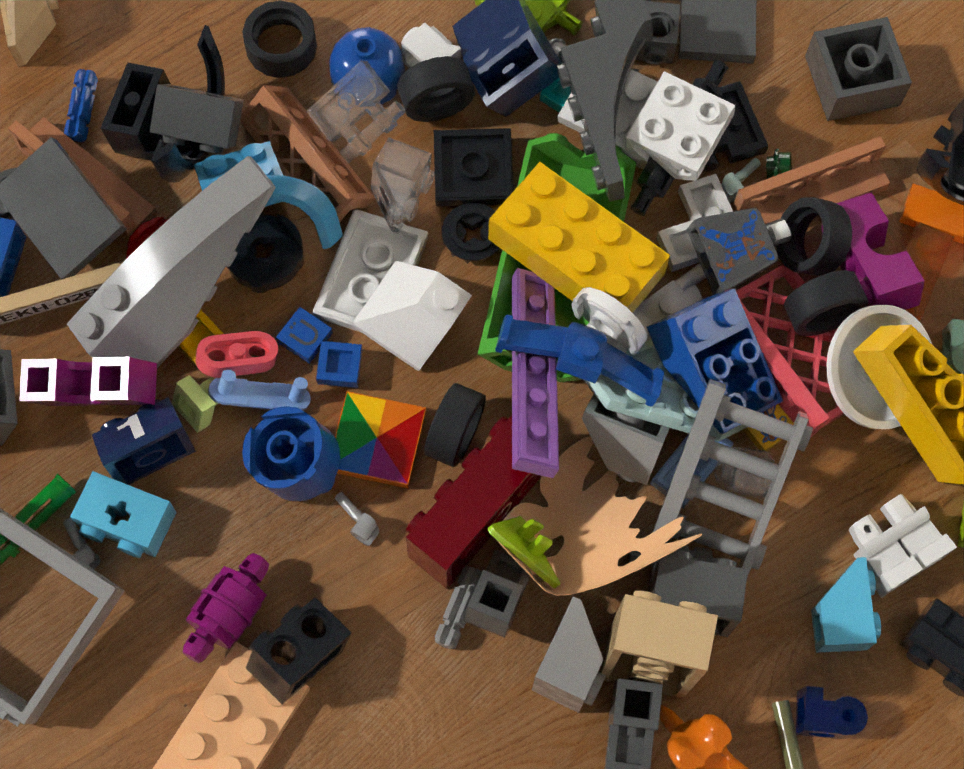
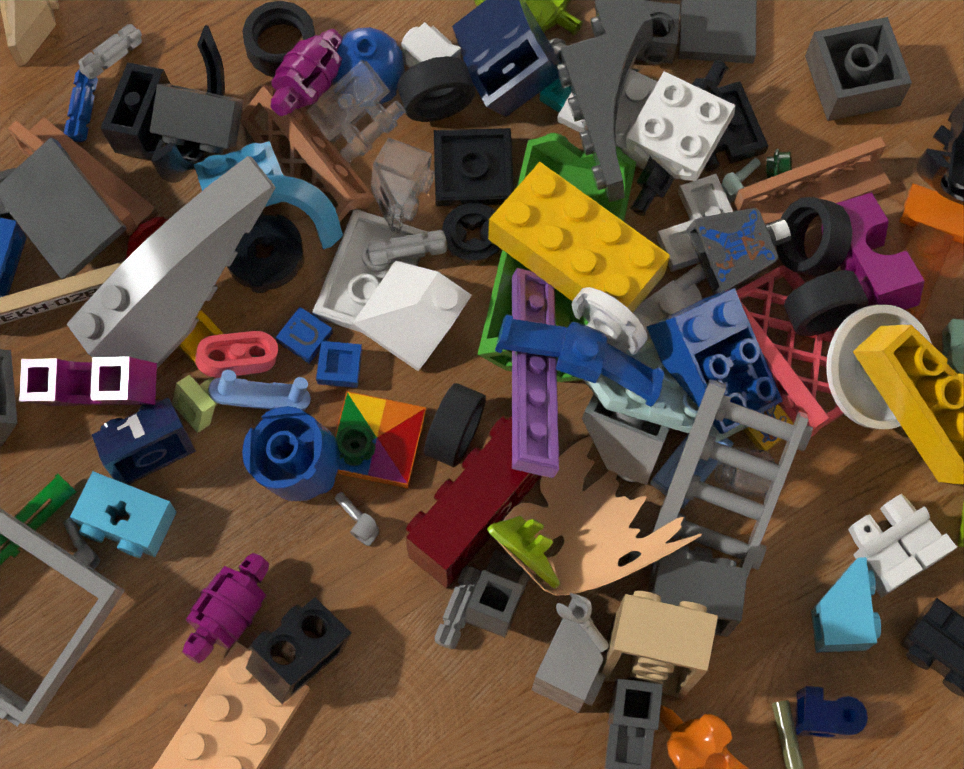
none -> light grey axle [79,24,142,79]
none -> magenta piece [270,29,342,116]
none -> dark green plate [336,425,376,466]
none -> light grey axle [368,230,447,265]
none -> light grey hand [556,592,610,652]

